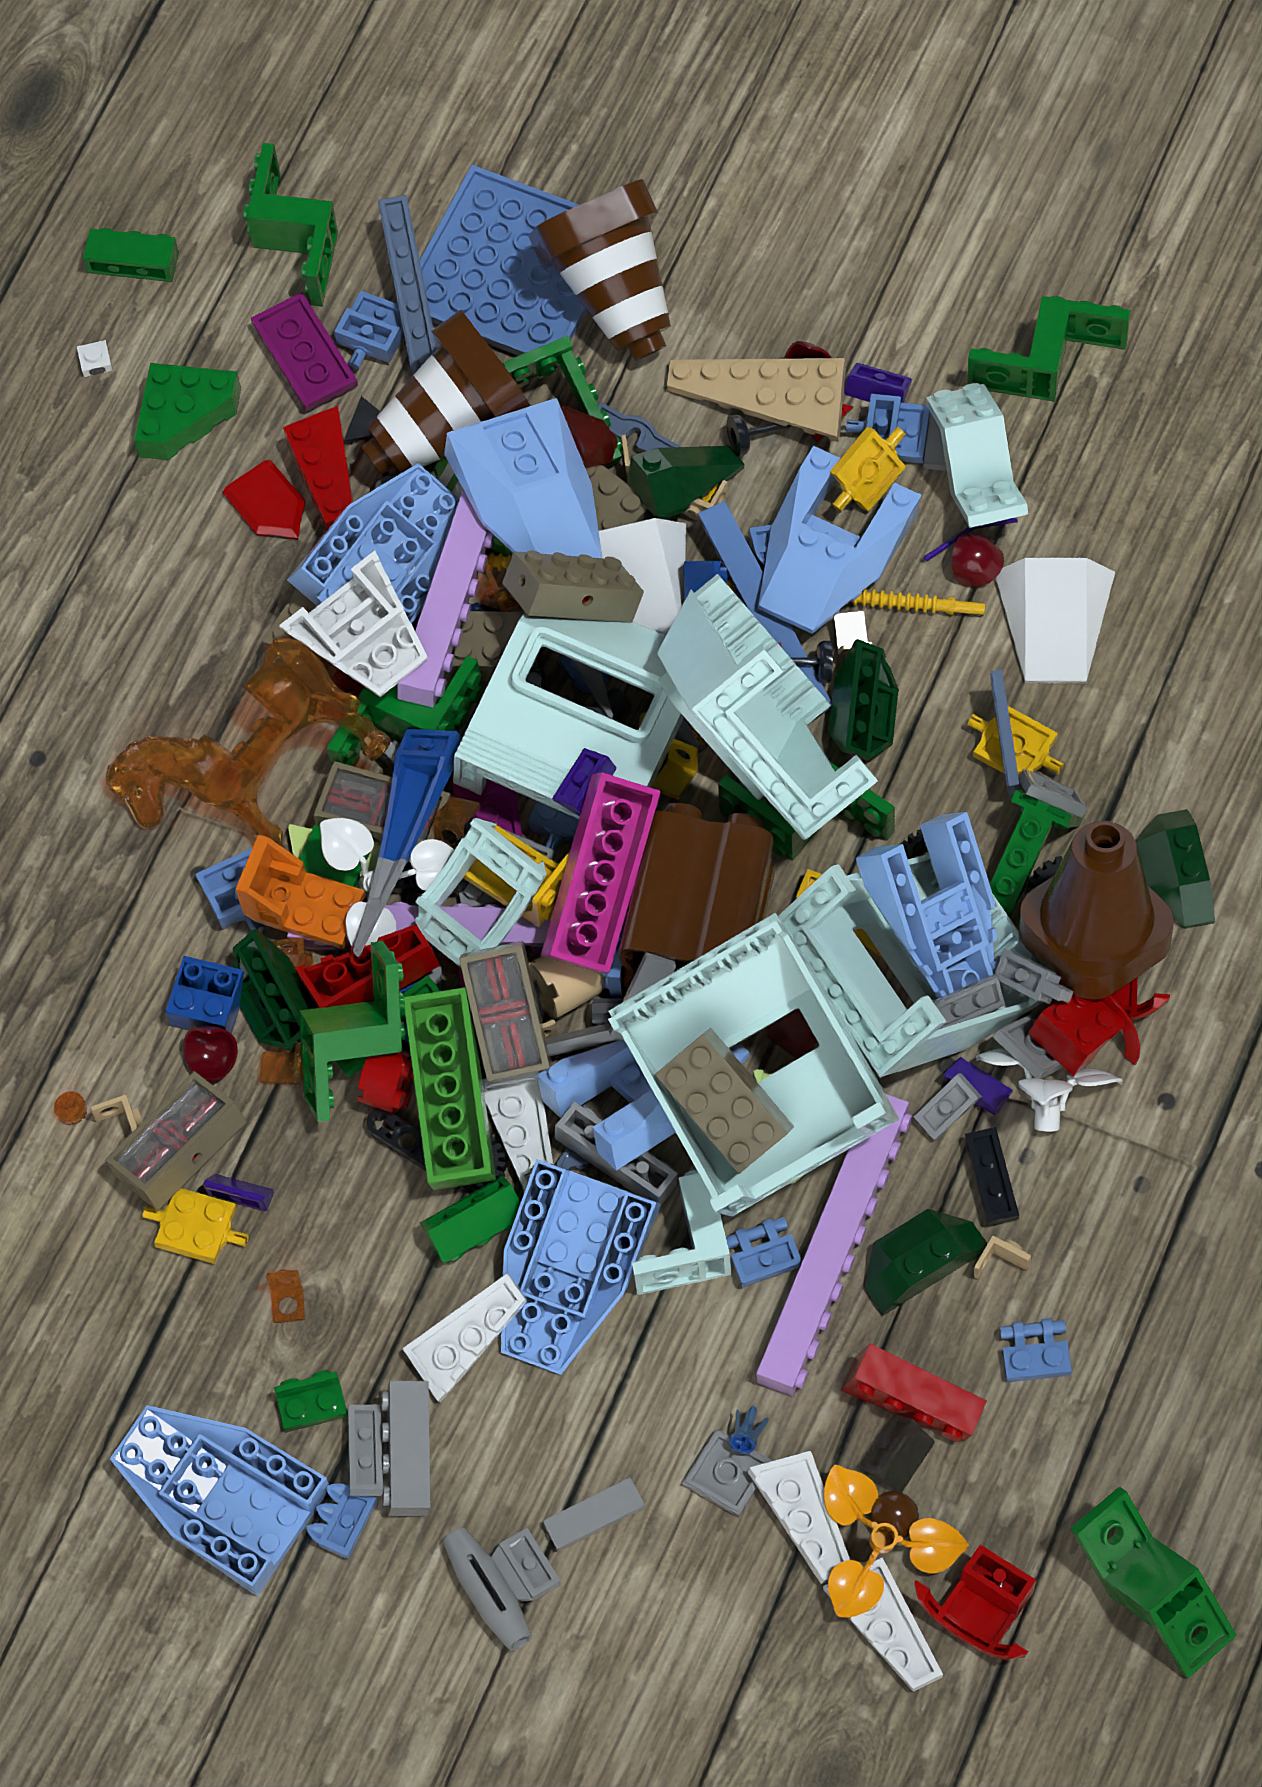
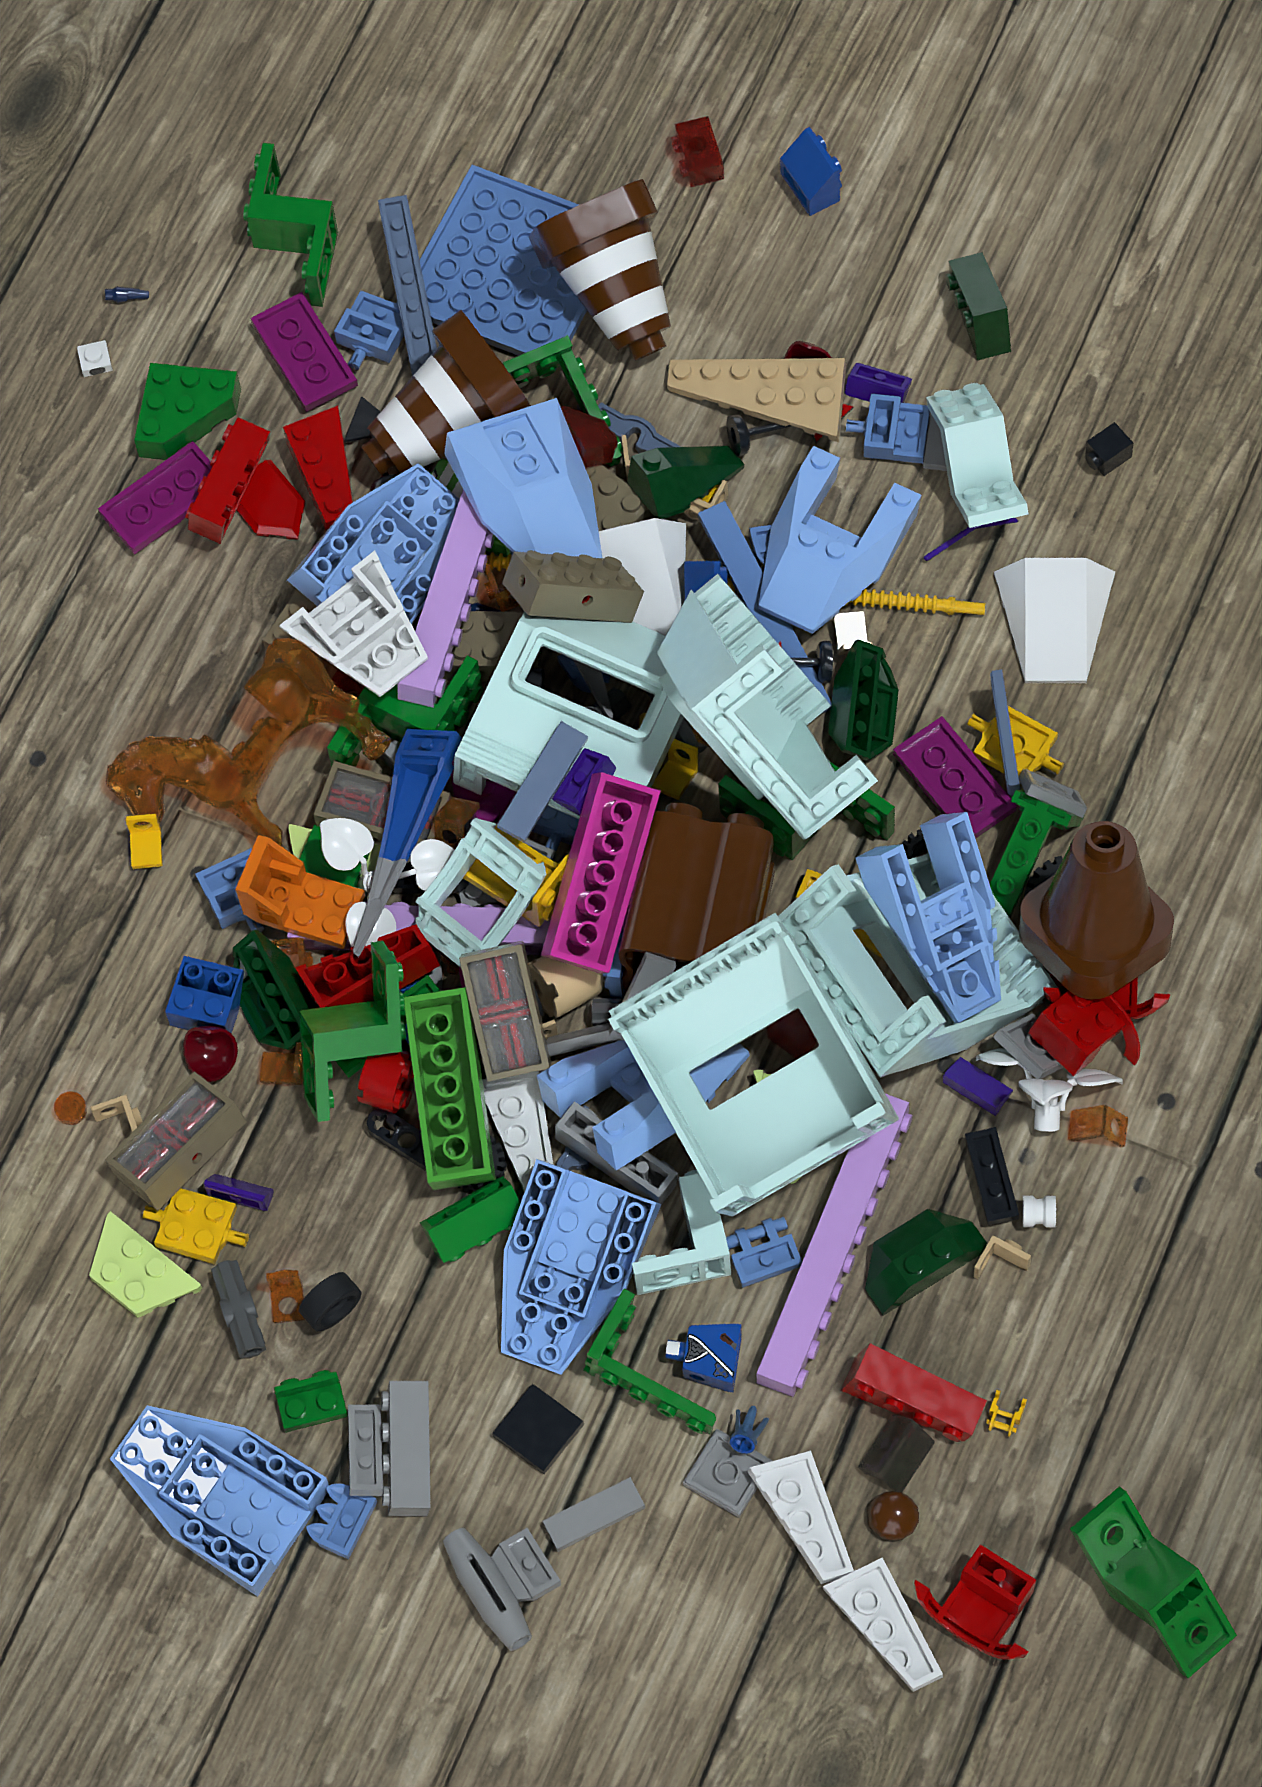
green brick [83,228,179,282] -> none
white wing [403,1274,527,1402] -> none
dark tan brick [655,1027,794,1174] -> none
light orange plant [824,1465,969,1618] -> none
yellow plate [829,427,906,512] -> none
light grey plate [913,1073,982,1140] -> none
light grey tile [933,975,1005,1030] -> none
dark red helmet [952,533,1004,587] -> none
green bracket [967,296,1131,402] -> none
light grey hinge [994,948,1074,1004] -> none
medium blue plate [1000,1318,1072,1382] -> none
dark green wedge [1136,809,1215,929] -> none
none -> yellowish green wing [89,1211,202,1318]
none -> magenta plate [98,441,212,555]
none -> dark blue piece [105,286,149,303]
none -> yellow bracket [126,814,163,869]
none -> red wedge [185,417,270,544]
none -> dark grey piece [211,1260,266,1358]
none -> black tyre [299,1272,362,1332]
none -> black tile [492,1383,584,1474]
none -> sand blue tile [497,721,588,843]
none -> green bracket [583,1289,716,1434]
none -> blue torso [666,1324,742,1393]
none -> clear red brick [671,116,724,187]
none -> blue slope [780,127,842,216]
none -> magenta plate [893,716,1017,839]
none -> dark green wedge [945,252,1011,361]
none -> yellow piece [986,1390,1027,1437]
none -> white wheel [1023,1196,1056,1227]
none -> clear orange bracket [1068,1105,1128,1147]
none -> black brick [1085,422,1134,476]

